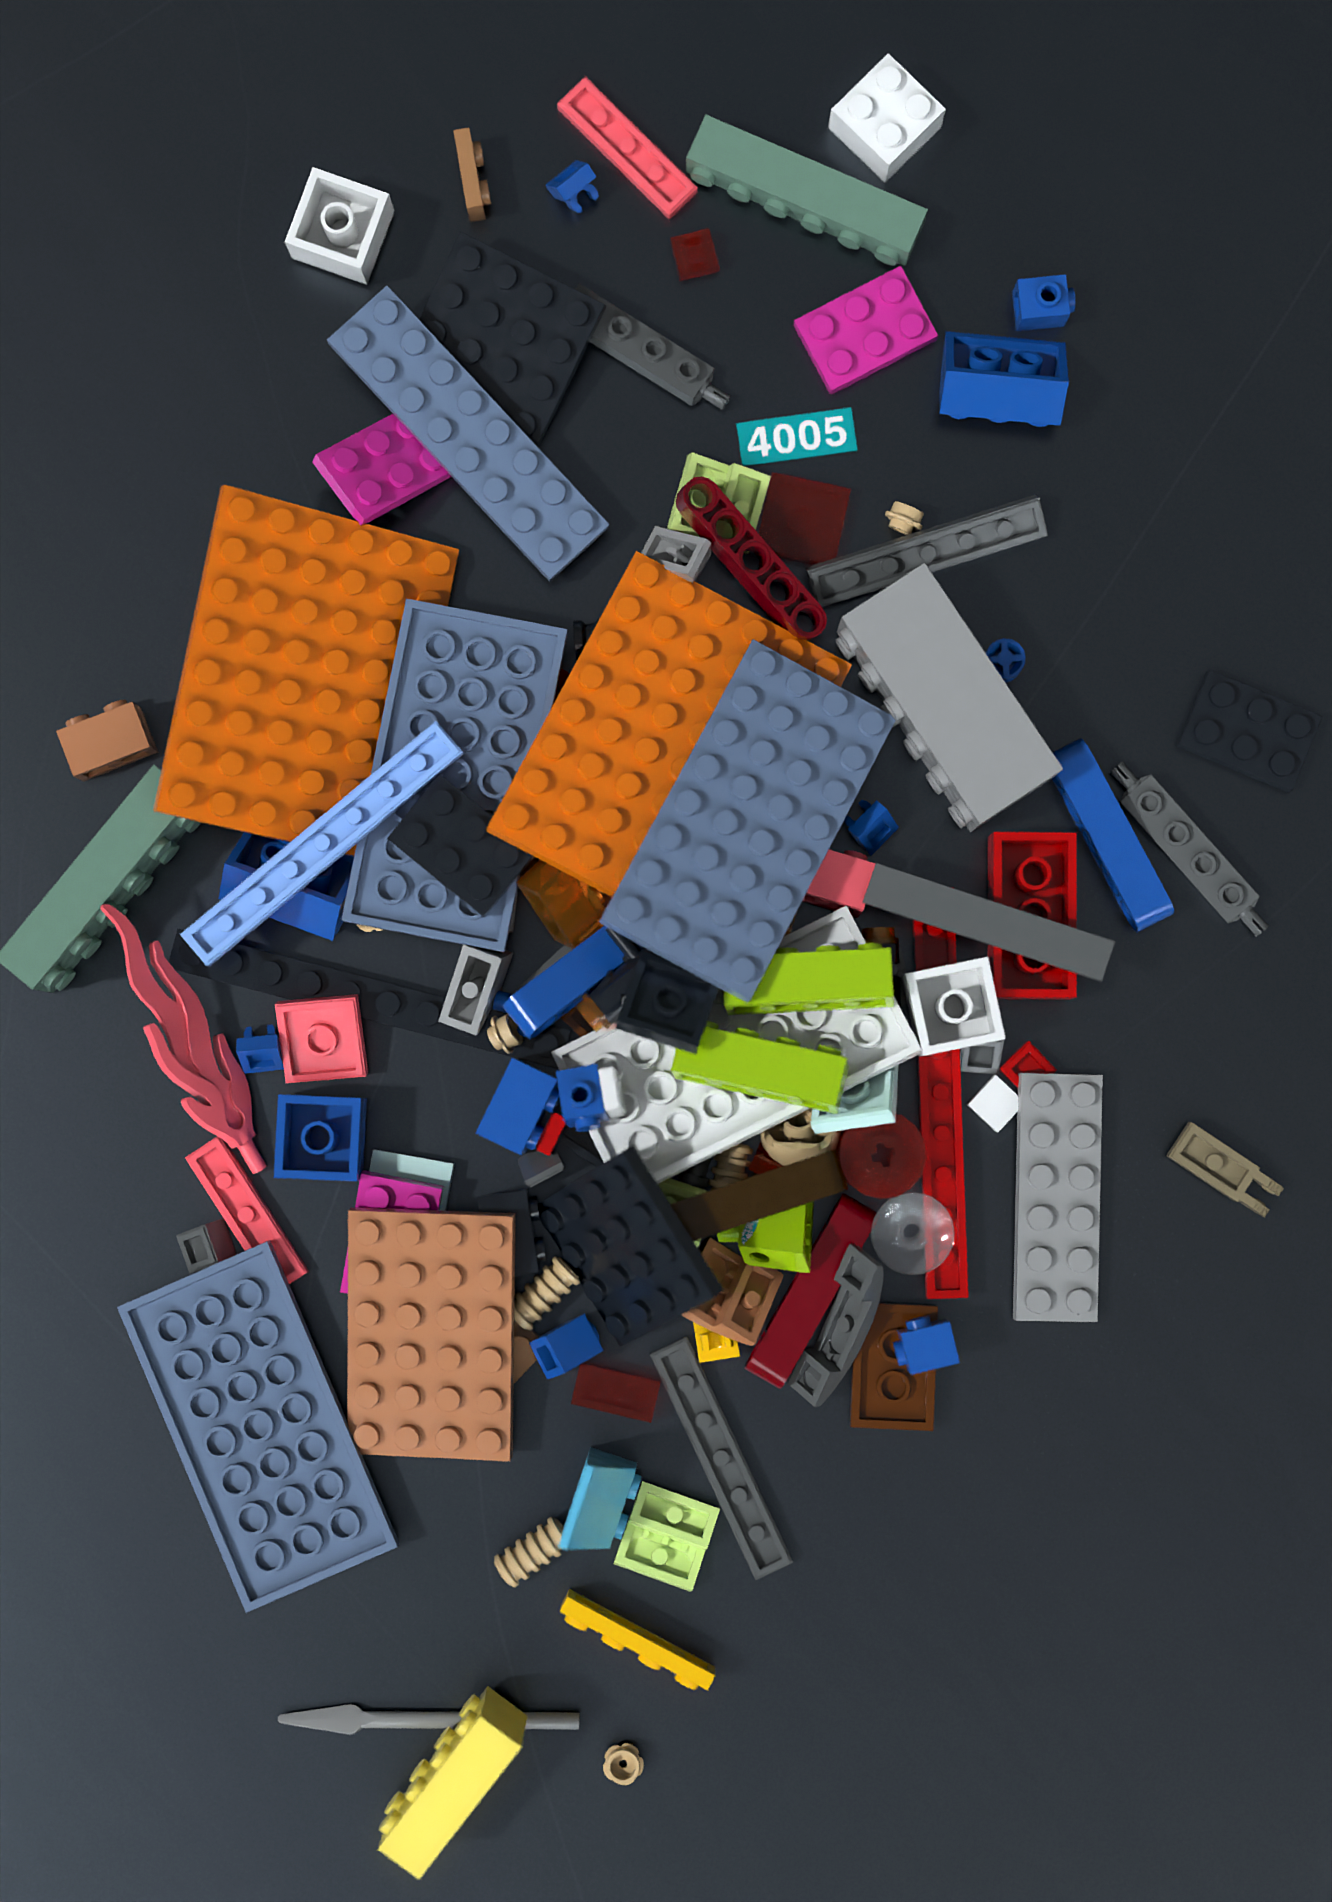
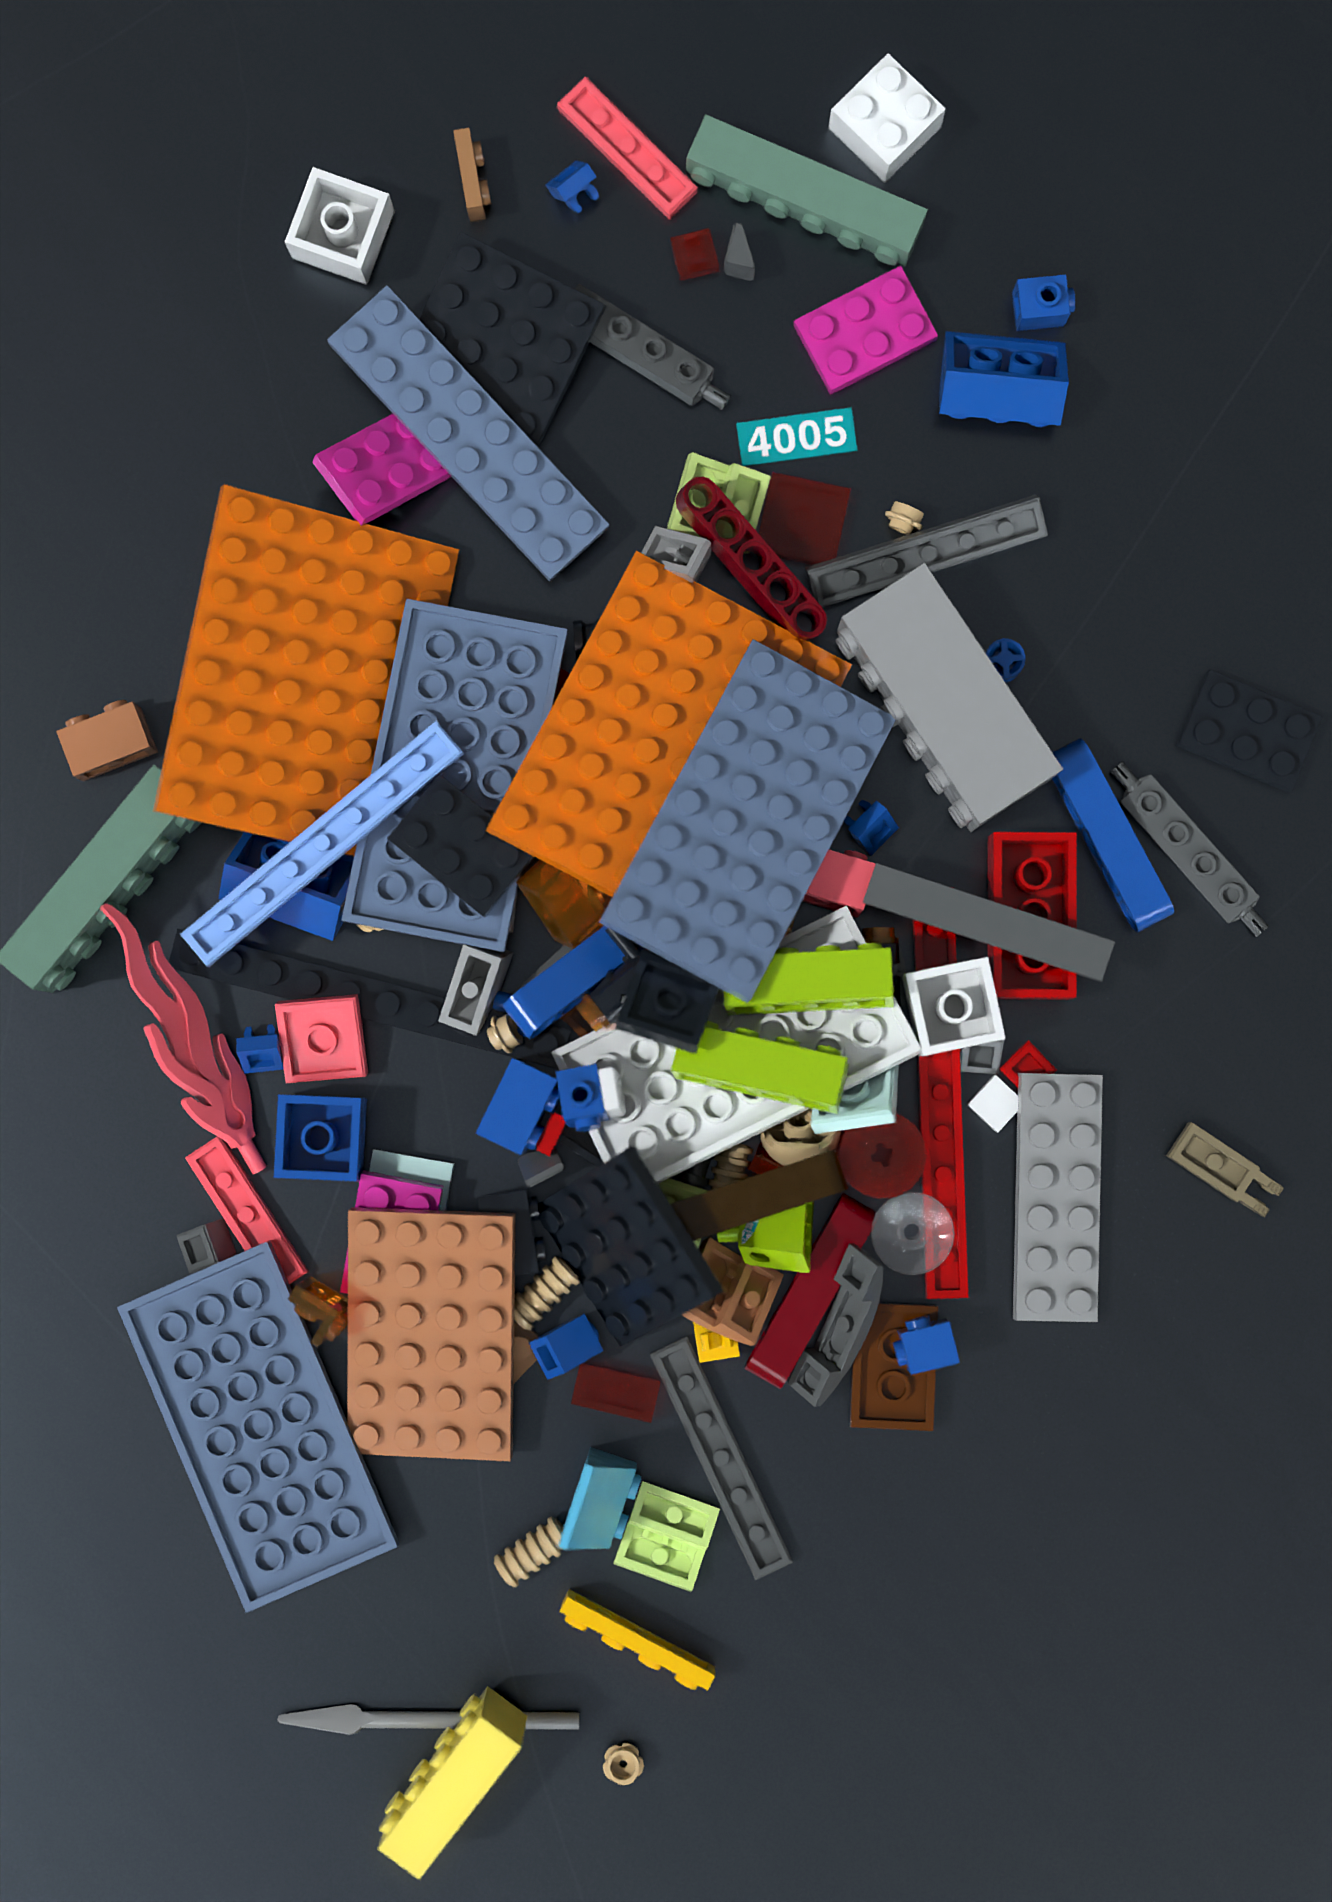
none -> clear orange bracket [287,1276,348,1347]
none -> dark grey slope [724,223,755,281]

